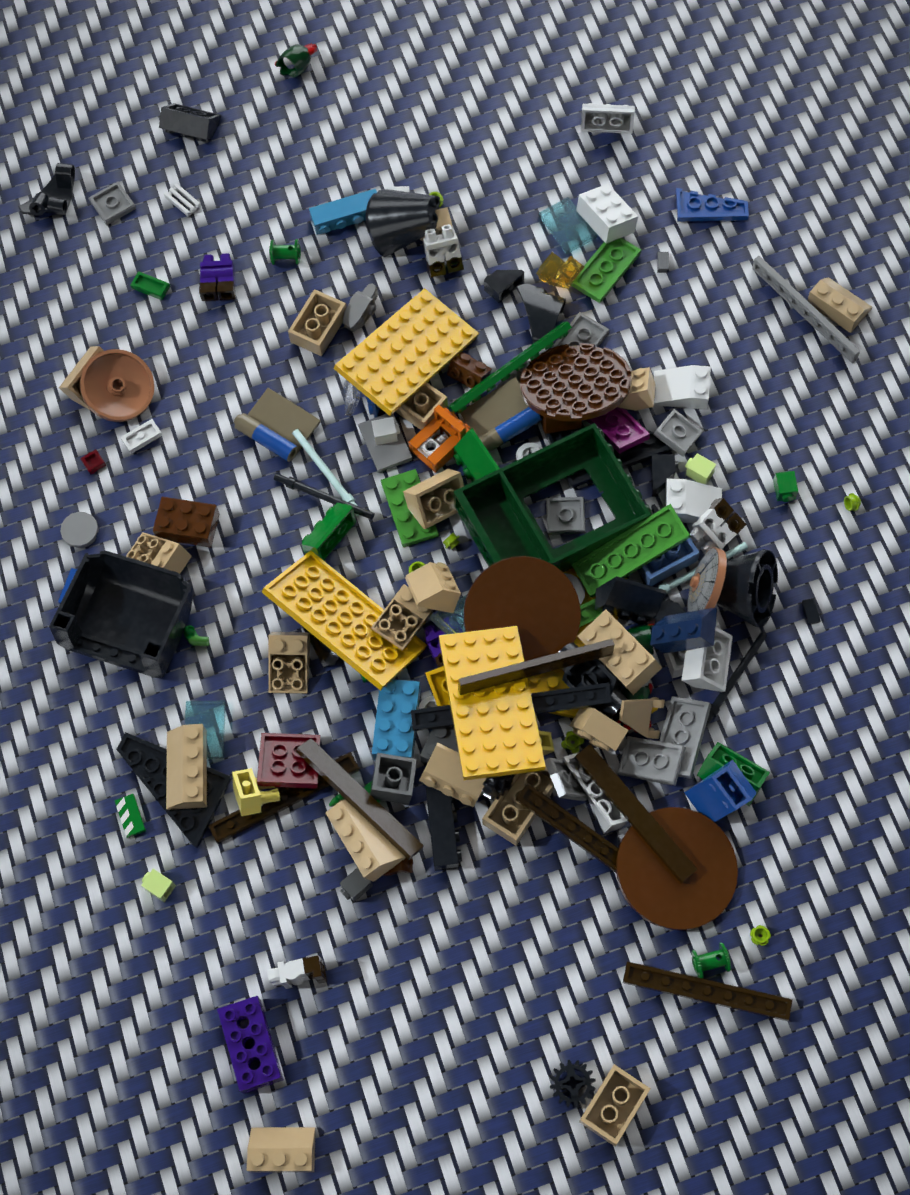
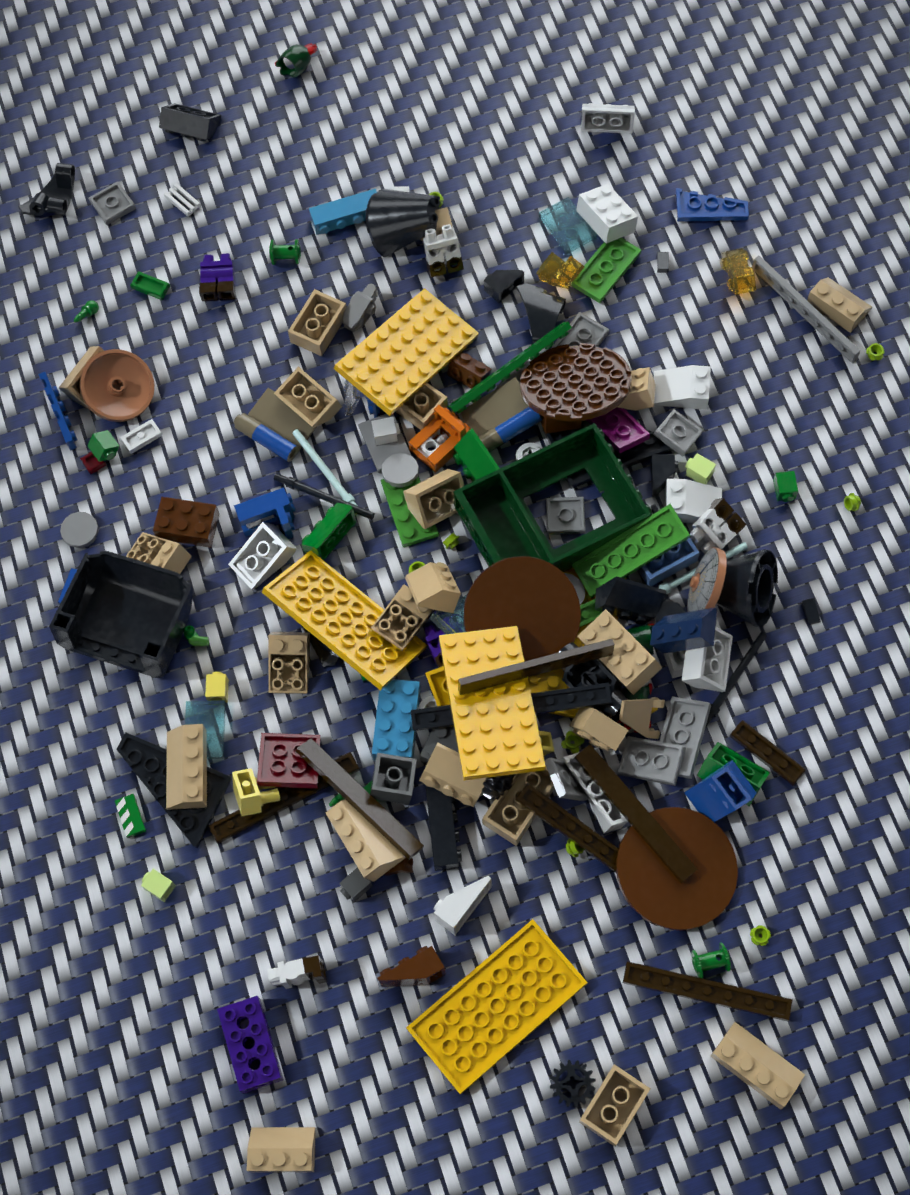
none -> blue wing [38,372,78,451]
none -> green bar [74,300,99,323]
none -> green brick [88,430,119,462]
none -> light yellow brick [205,672,229,703]
none -> white slope [228,522,297,590]
none -> blue brick [234,488,296,539]
none -> tan slope [274,366,342,428]
none -> reddish brown slope [377,946,446,987]
none -> light grey tile [381,453,419,487]
none -> yellow plate [406,919,588,1095]
none -> white slope [434,876,492,935]
none -> lime plate [566,839,584,858]
none -> tan slope [711,1022,805,1110]
none -> clear yellow brick [720,248,756,295]
none -> dark brown tile [730,720,806,786]
none -> lime plate [866,343,884,361]

